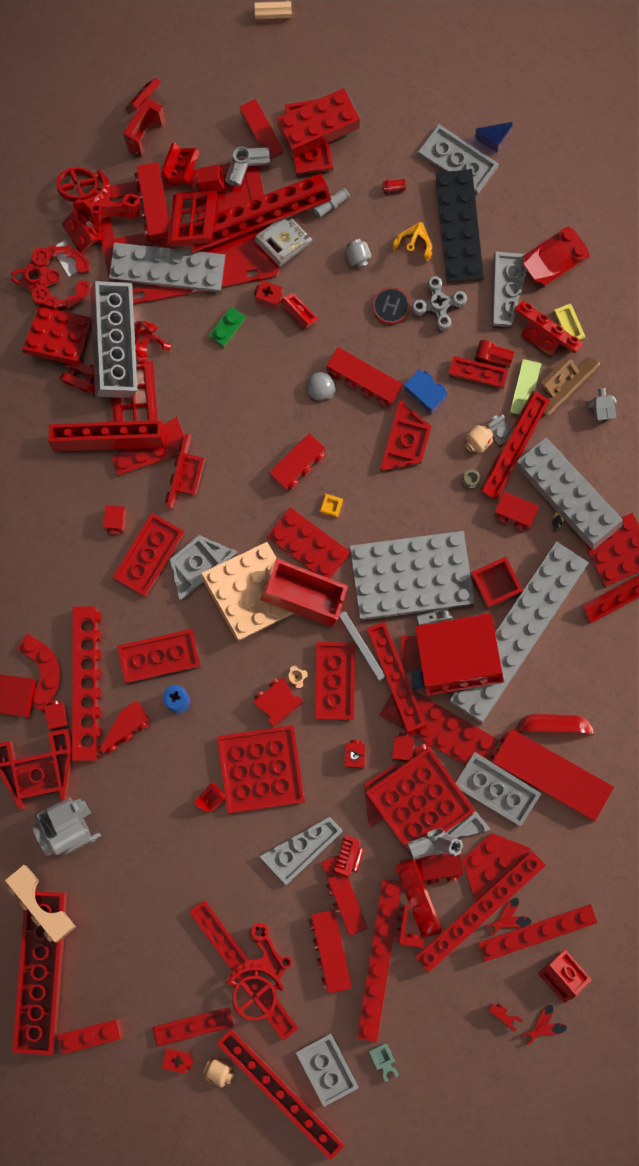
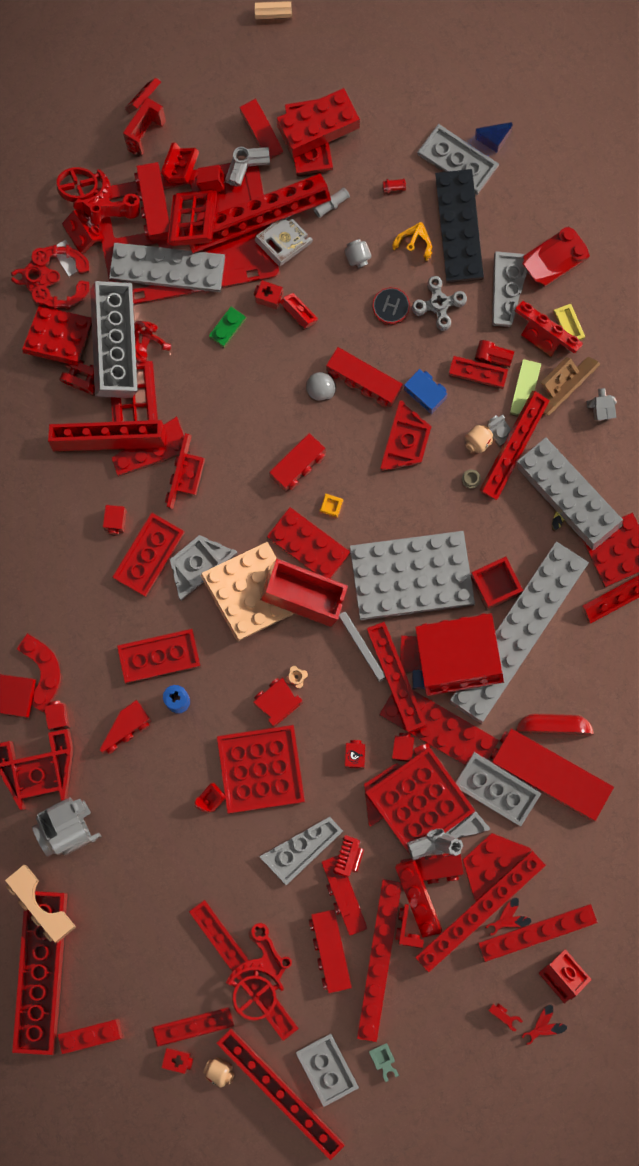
red brick [72,606,101,762] -> none
red plate [315,642,355,720] -> none
light grey bar [416,609,453,626] -> none
red brick [494,491,539,531] -> none

